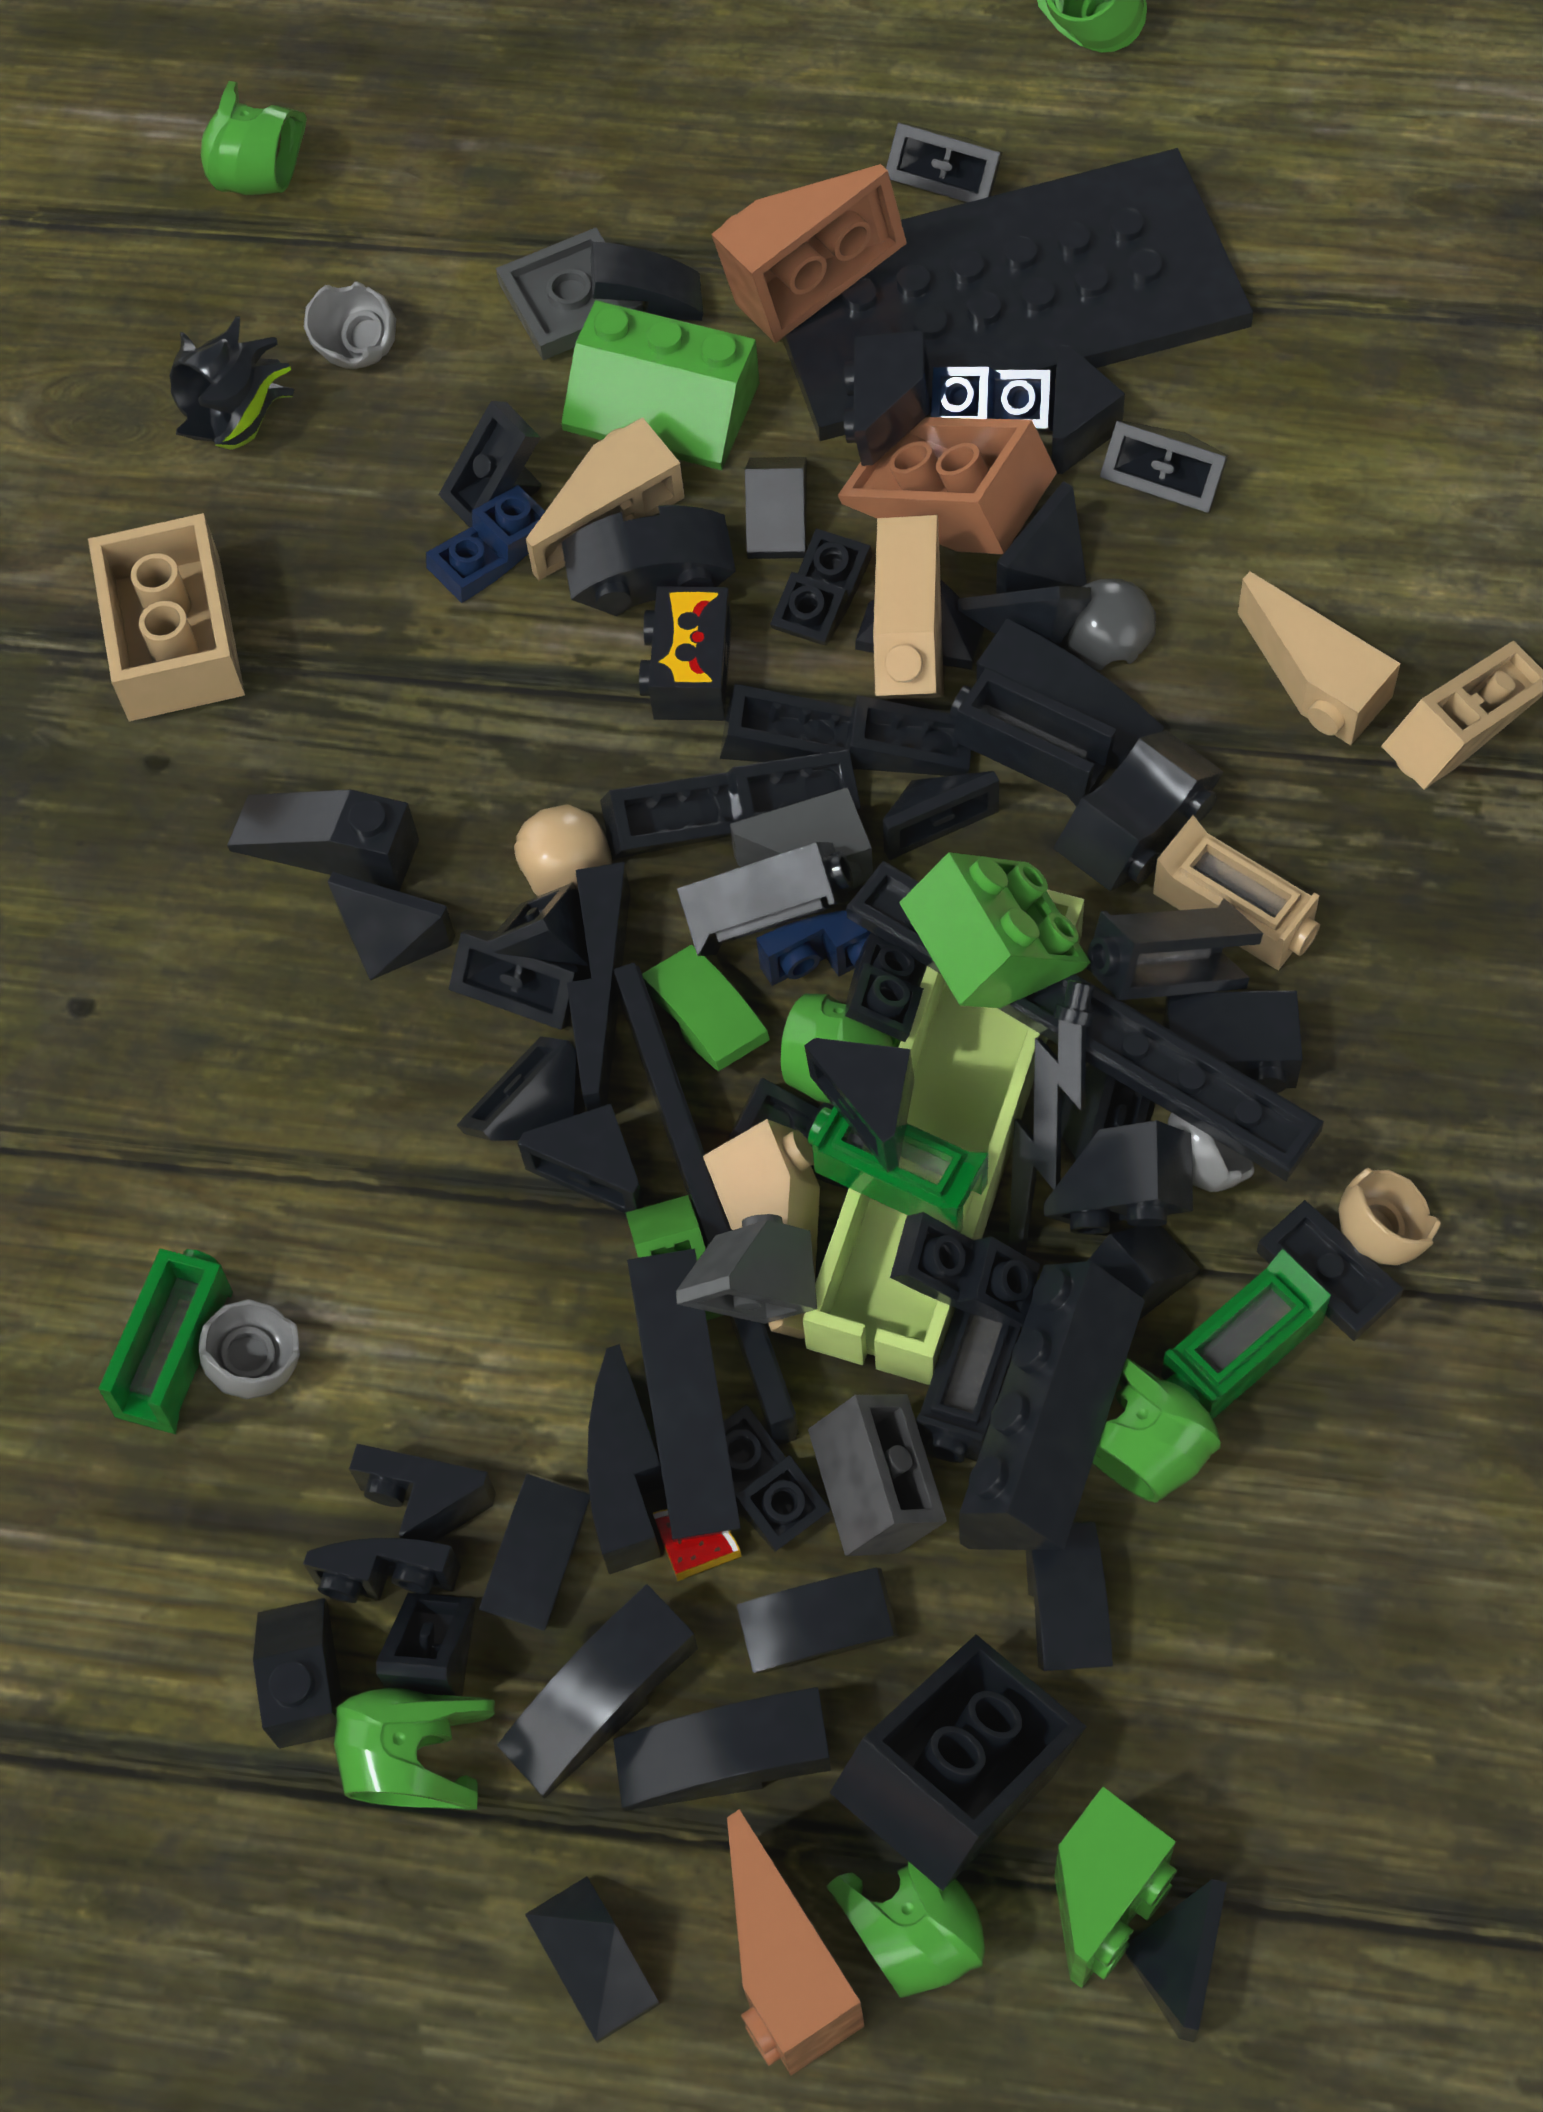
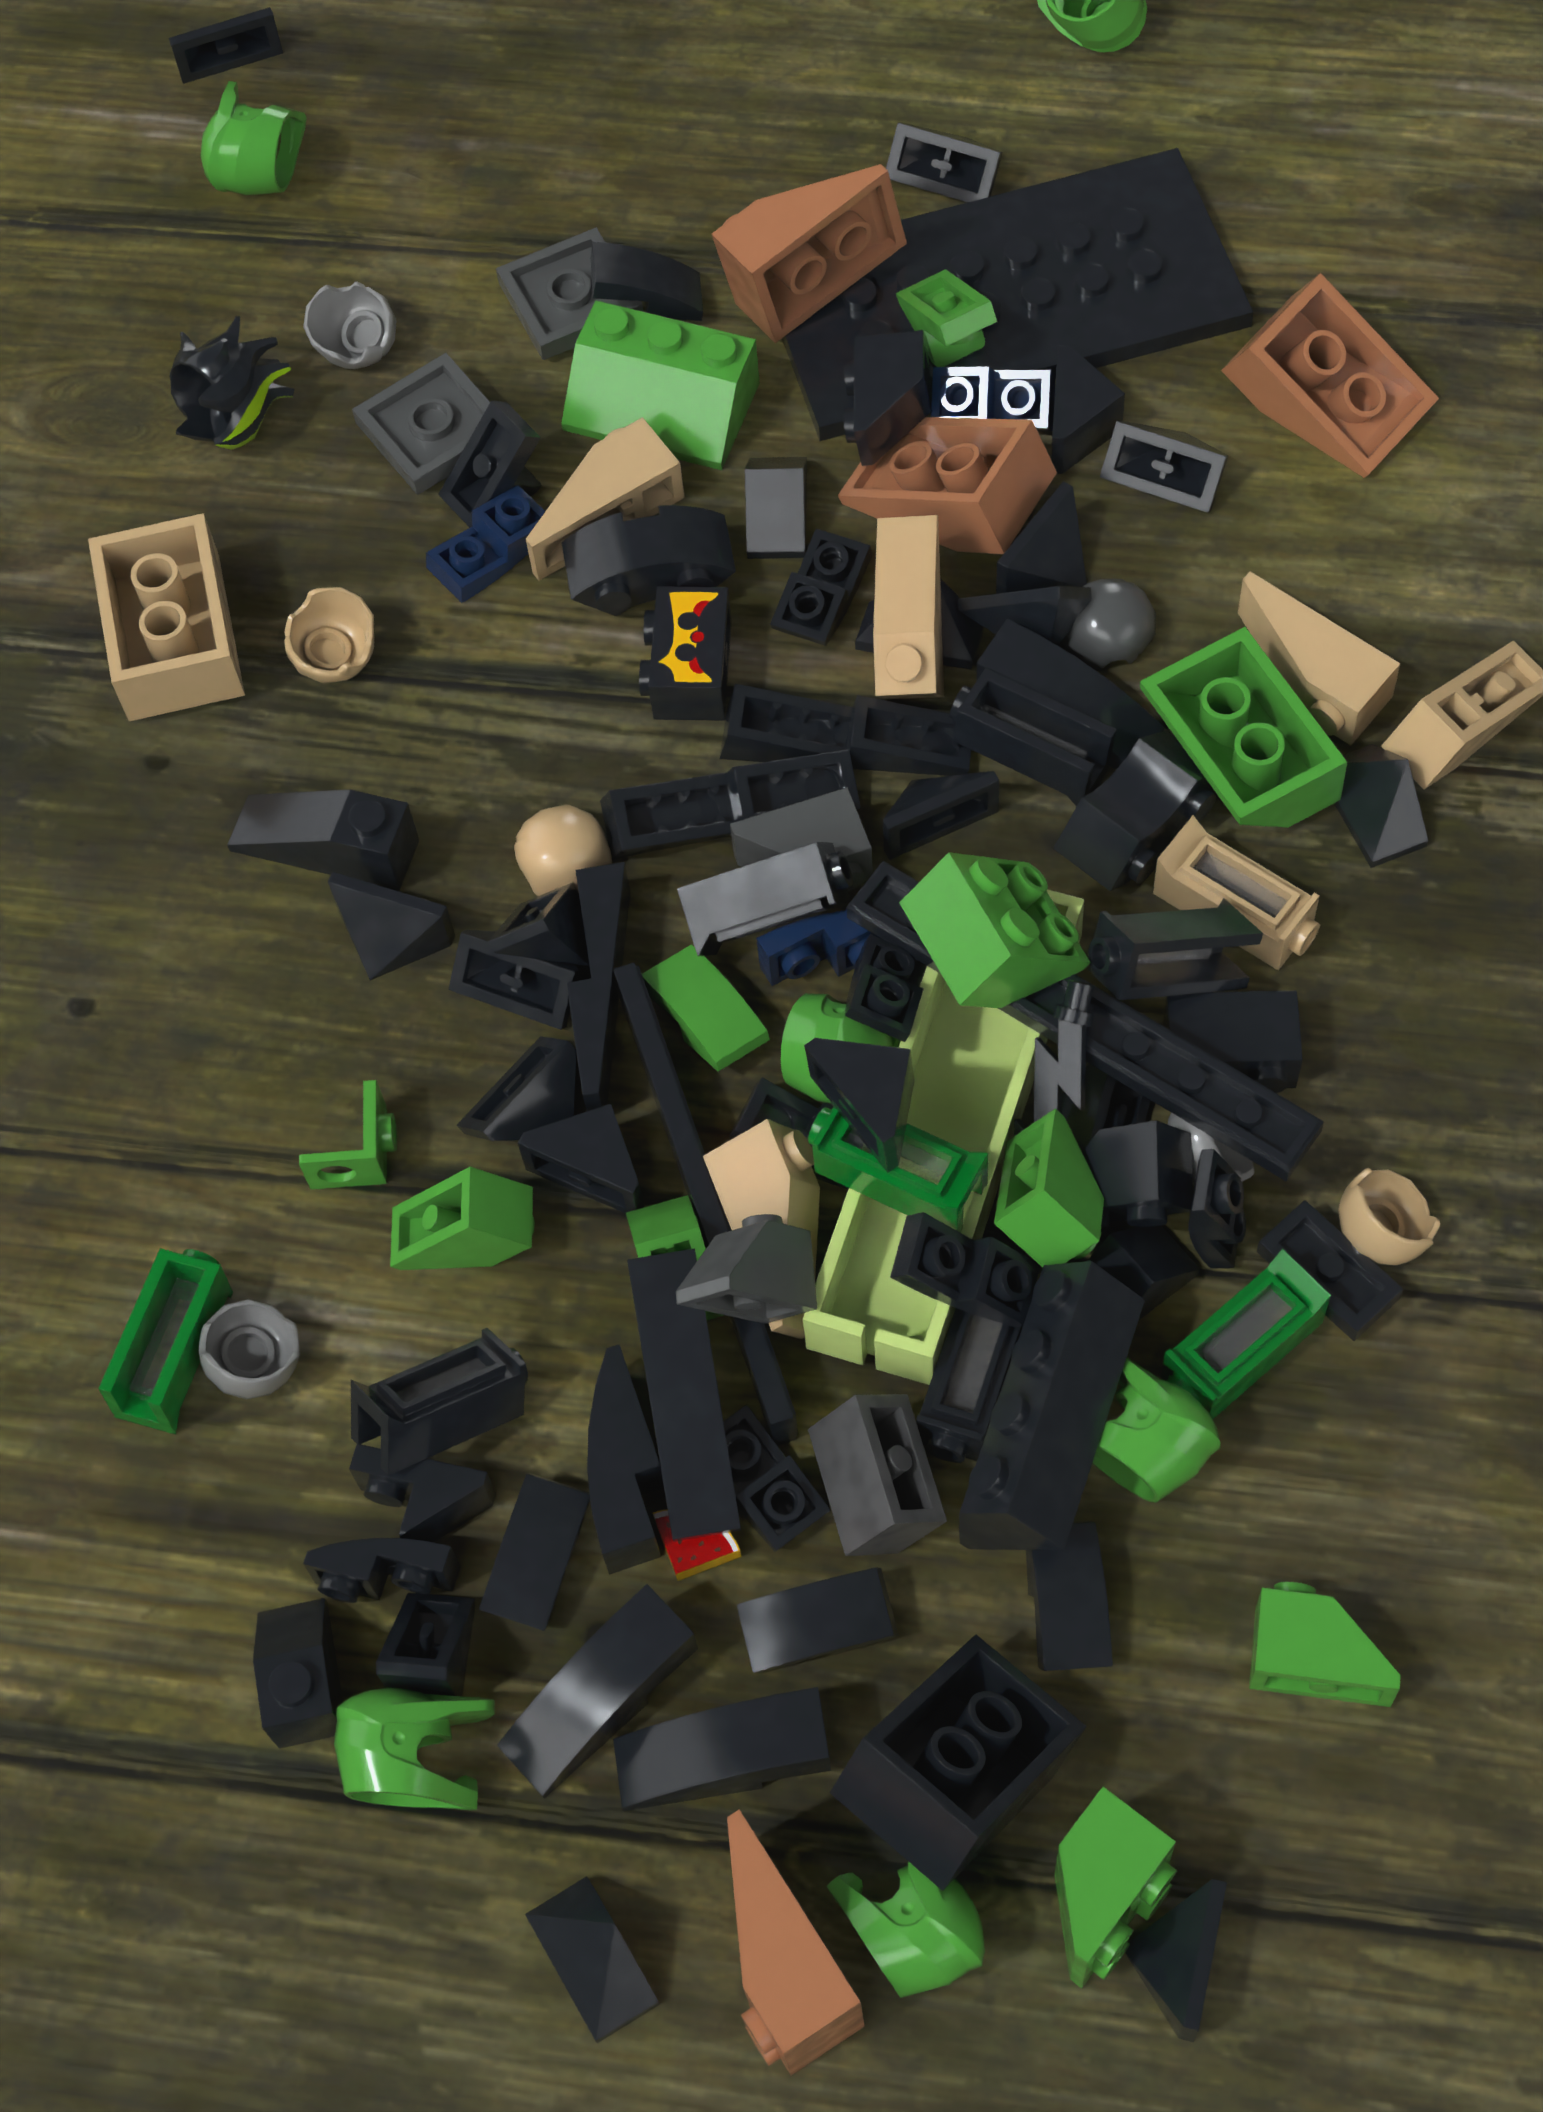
none -> black slope [169,7,283,84]
none -> tan hair [284,587,374,684]
none -> bright green bracket [299,1080,397,1189]
none -> black window [351,1328,528,1476]
none -> dark grey plate [352,353,490,495]
none -> bright green slope [390,1167,535,1270]
none -> bright green slope [896,269,997,367]
none -> bright green slope [994,1108,1104,1267]
none -> bright green slope [1140,627,1347,828]
none -> black slope [1188,1149,1246,1269]
none -> nougat slope [1221,273,1439,478]
none -> bright green slope [1249,1582,1401,1707]
none -> black slope [1334,744,1428,868]

